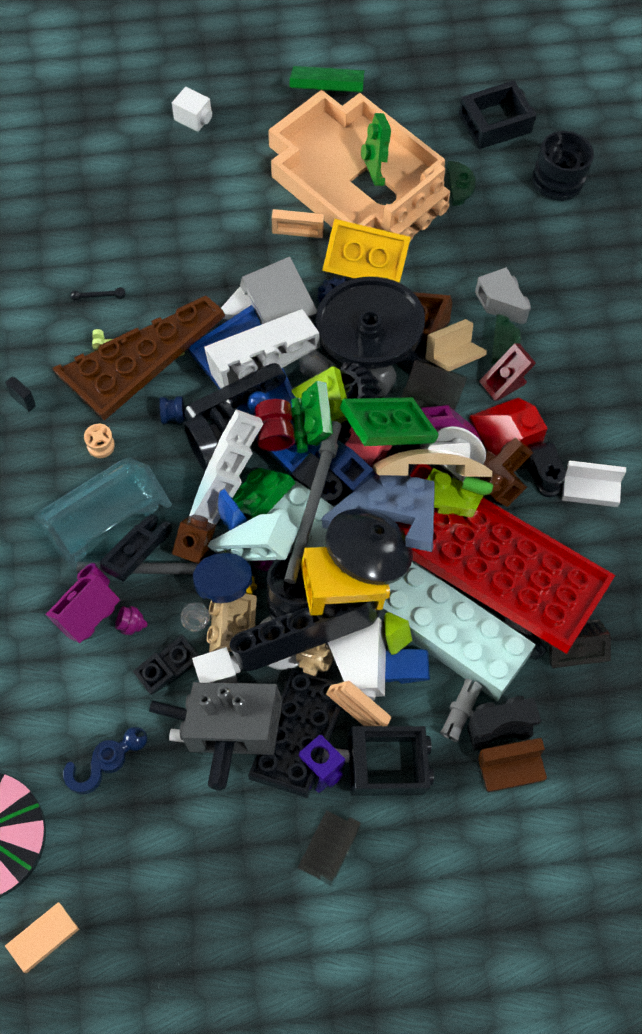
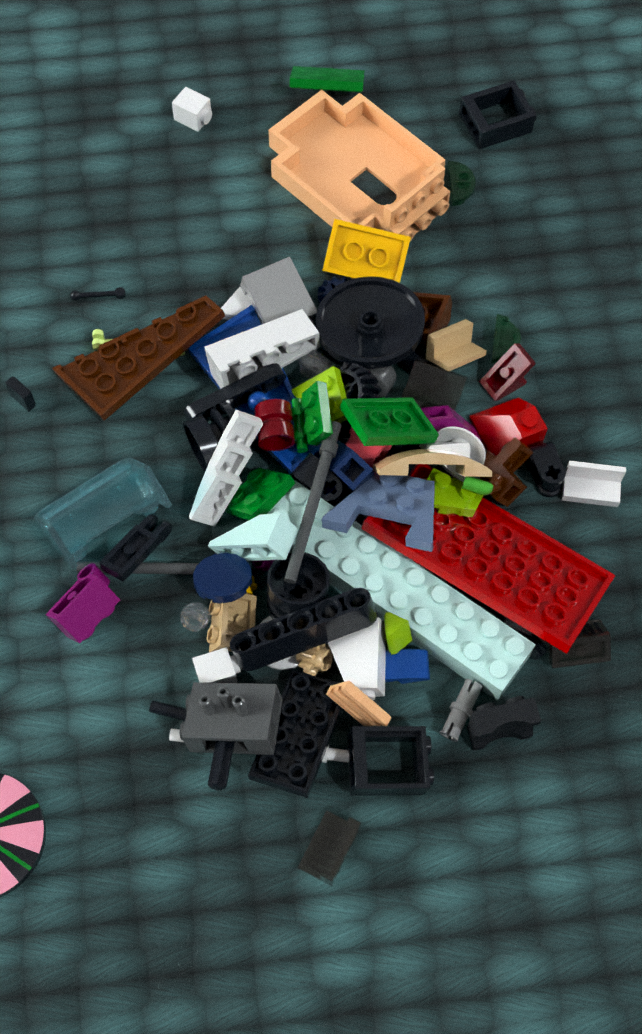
light nougat tile [5,902,80,973] -> none
dark blue piece [63,727,147,795] -> none
light nougat wheel [84,424,115,458] -> none
magenta plate [115,606,148,636] -> none
black slope [133,635,200,695] -> none
dark blue wheel [160,396,184,425] -> none
reddish brown brick [172,515,216,564] -> none
blue slope [218,489,248,531] -> none
light nougat tile [272,209,324,238] -> none
dark purple bracket [299,735,346,793] -> none
yellow panel [301,547,390,616] -> none
black dish [325,509,413,585] -> none
green wing [361,113,391,186] -> none
light grey slope [475,267,531,324] -> none
reddish brown panel [478,738,547,792] -> none
black wheel [532,131,594,201] -> none

